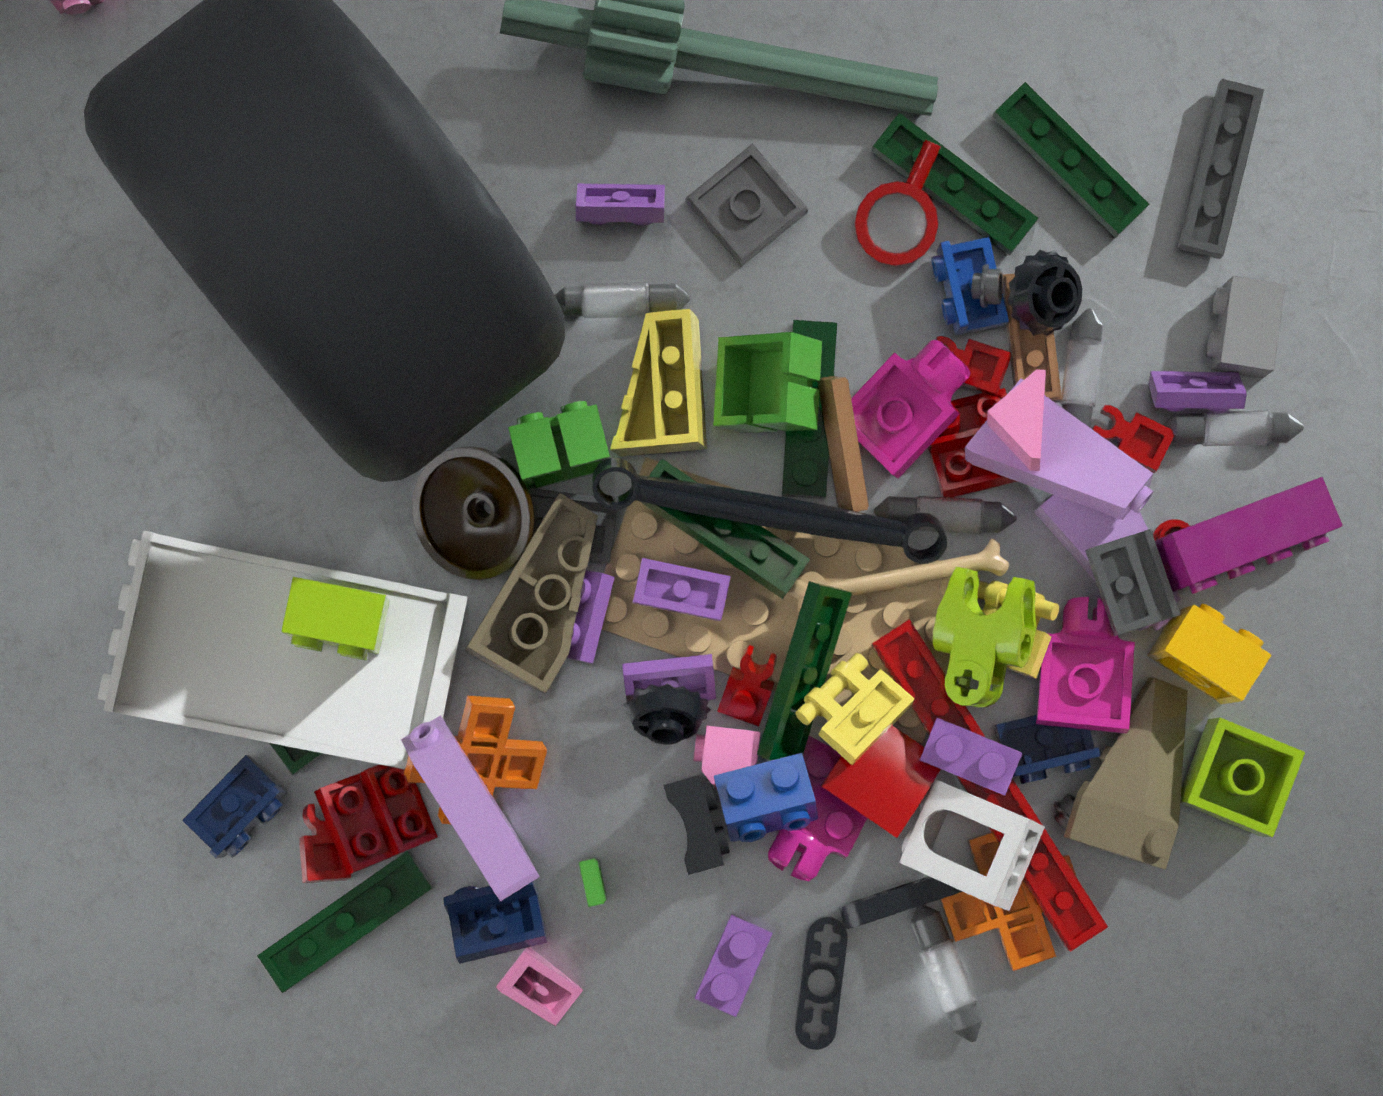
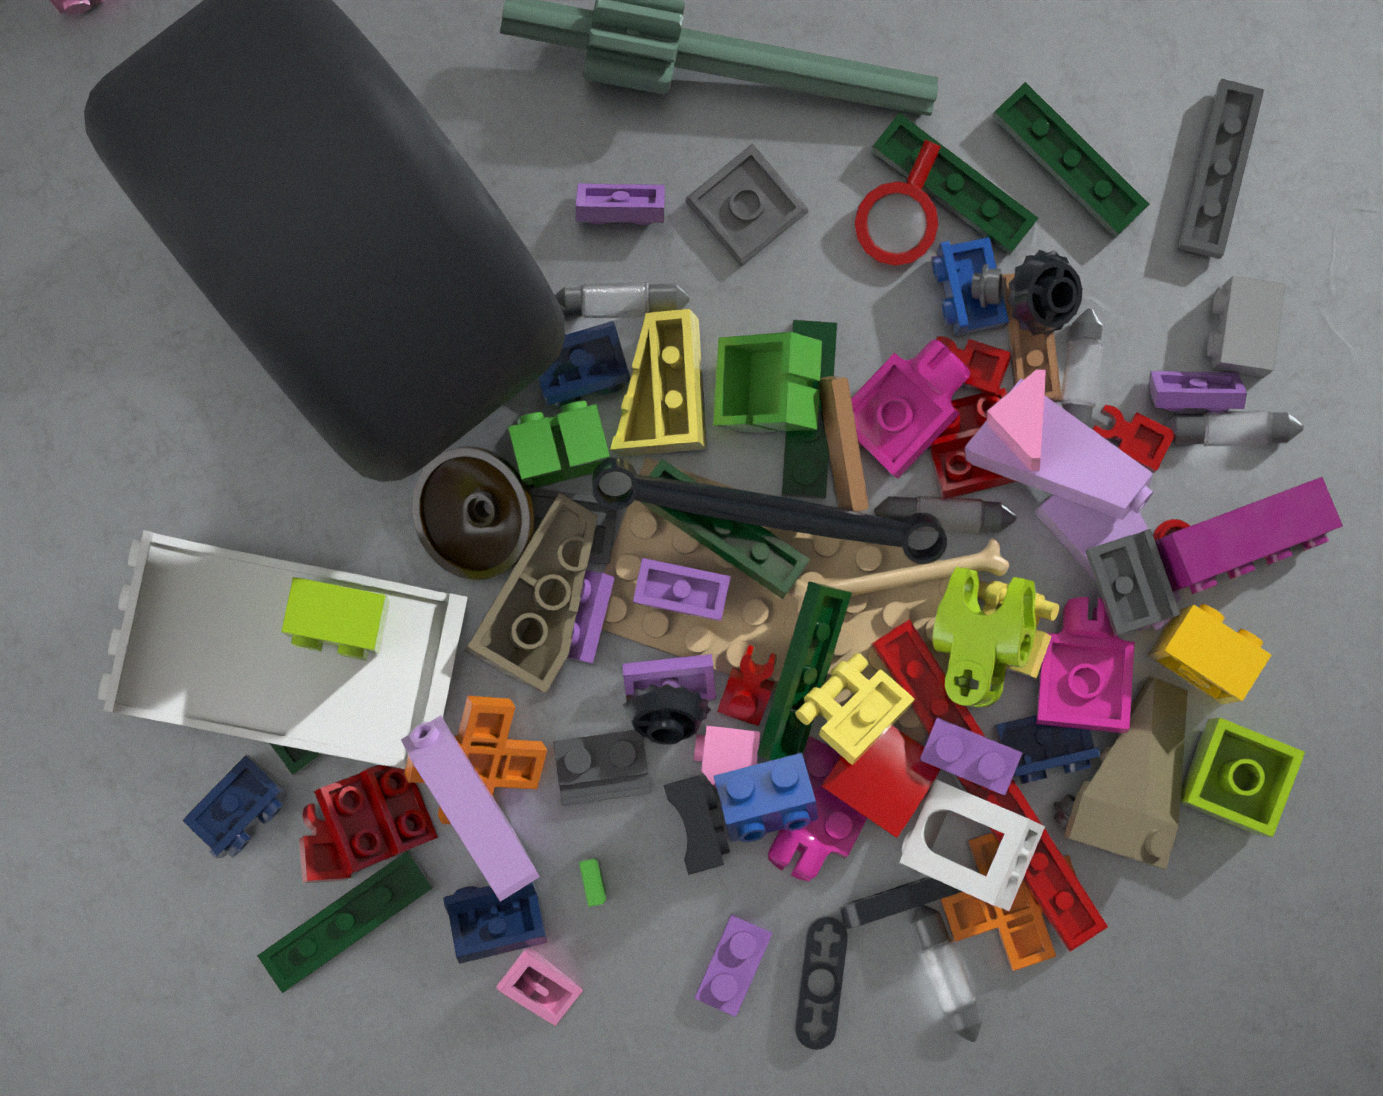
none -> dark blue bracket [538,321,631,407]
none -> dark grey plate [553,730,651,806]

